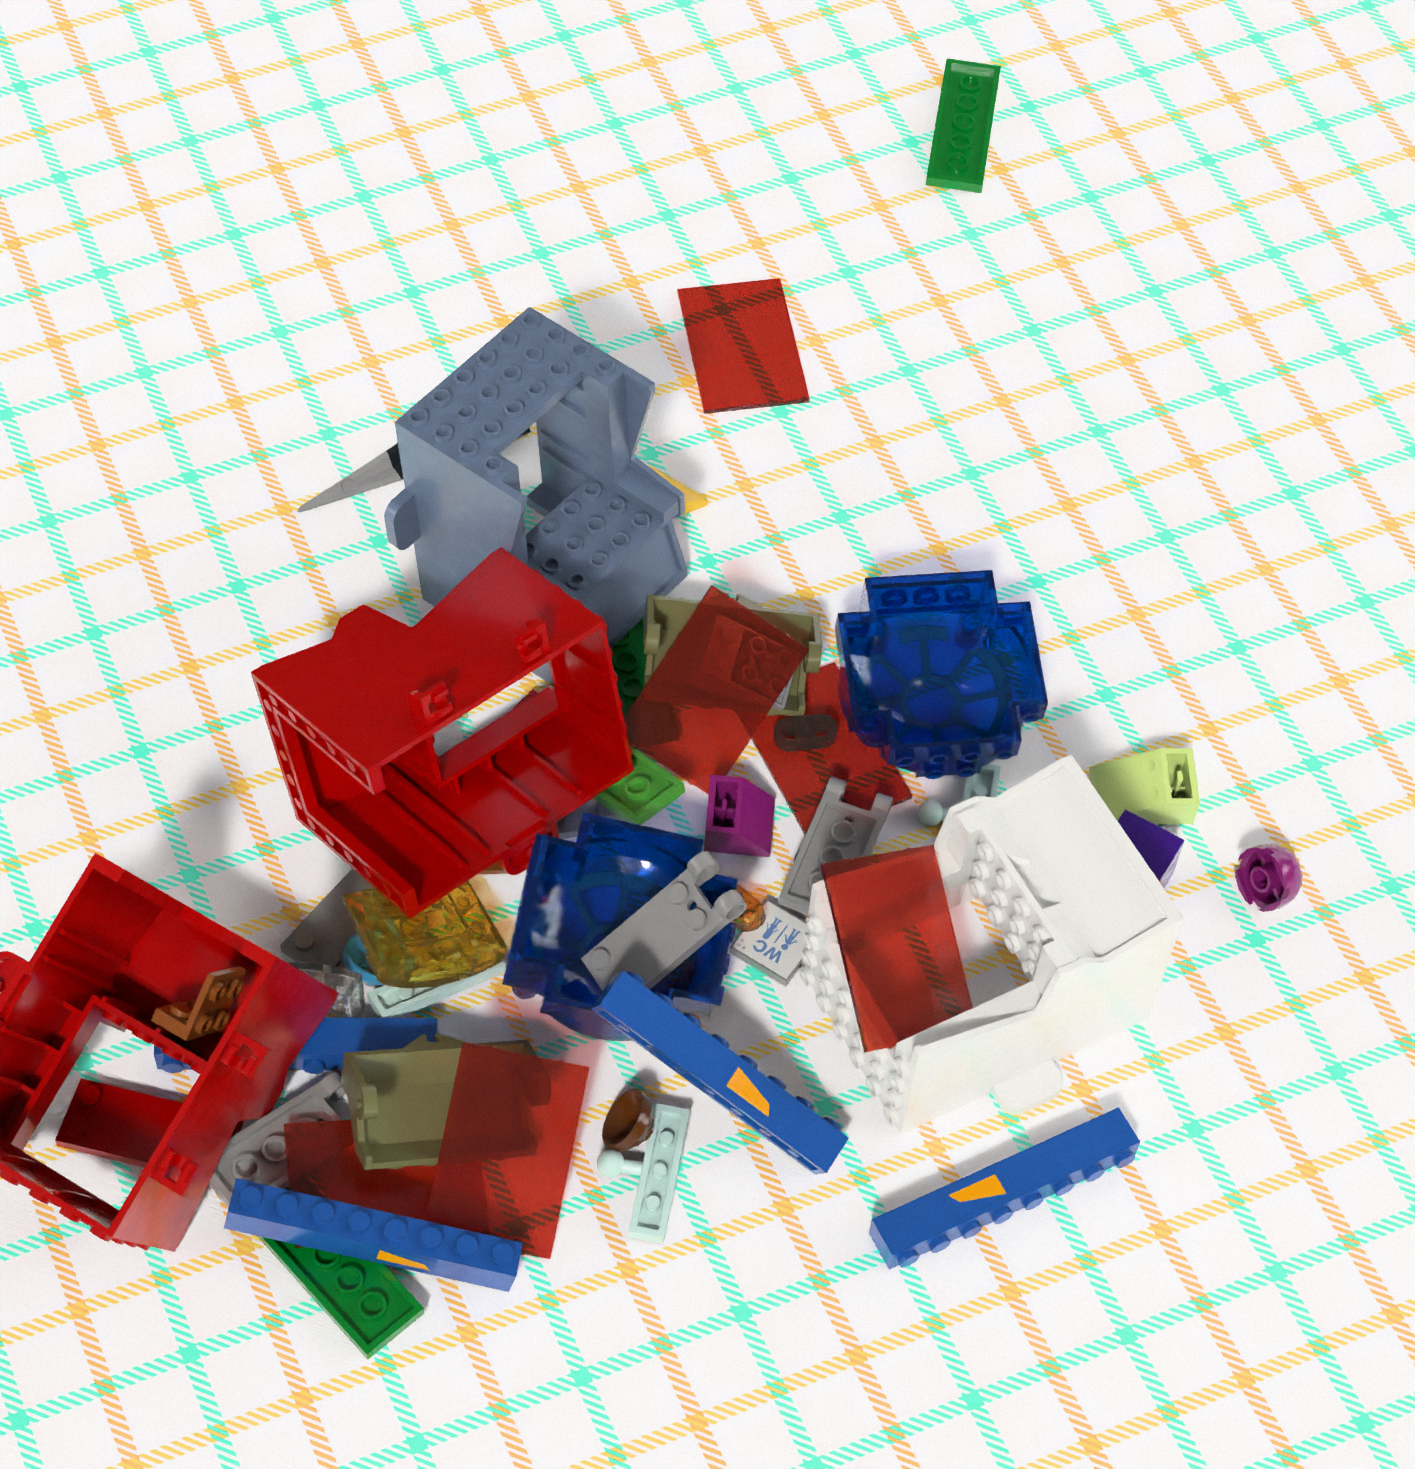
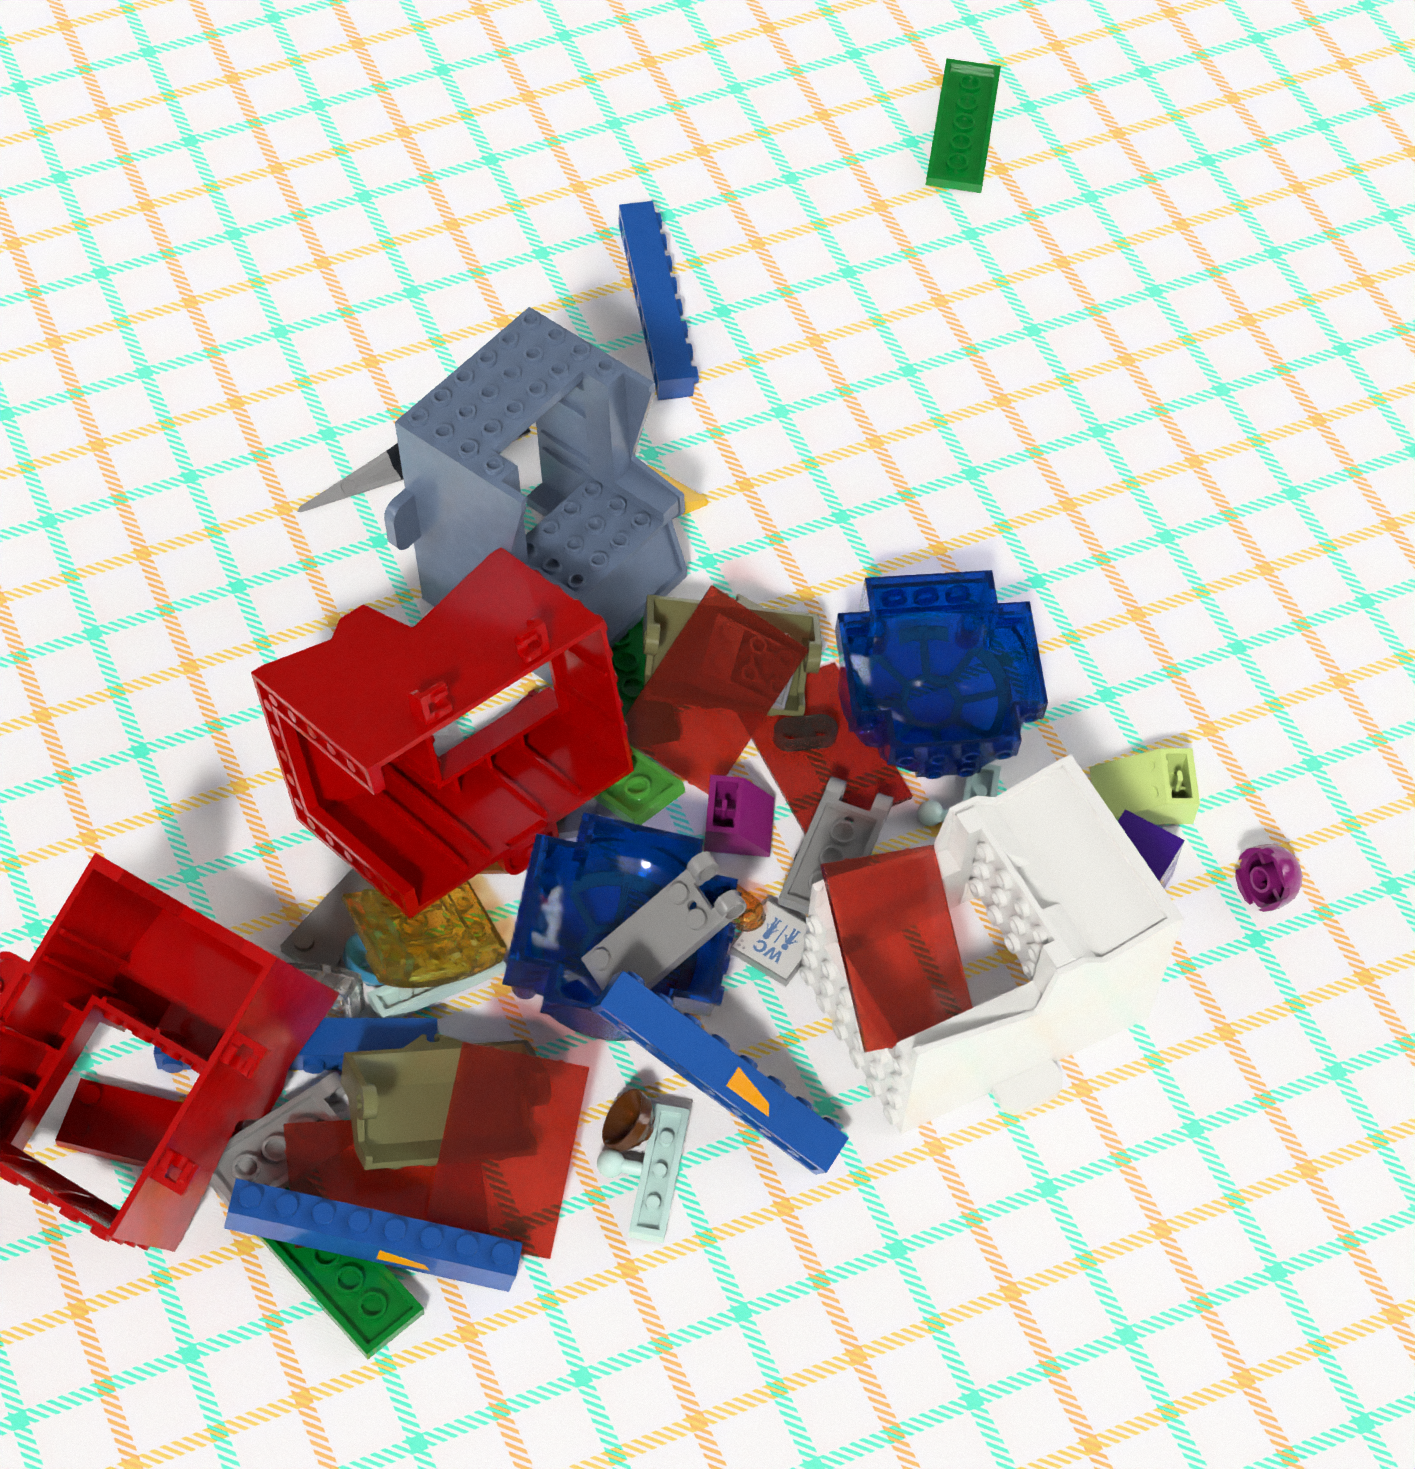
dark orange bracket [151,966,246,1041] -> none
clear red piece [677,278,810,414] -> none
blue brick [869,1107,1140,1270] -> none
none -> blue brick [618,201,699,400]

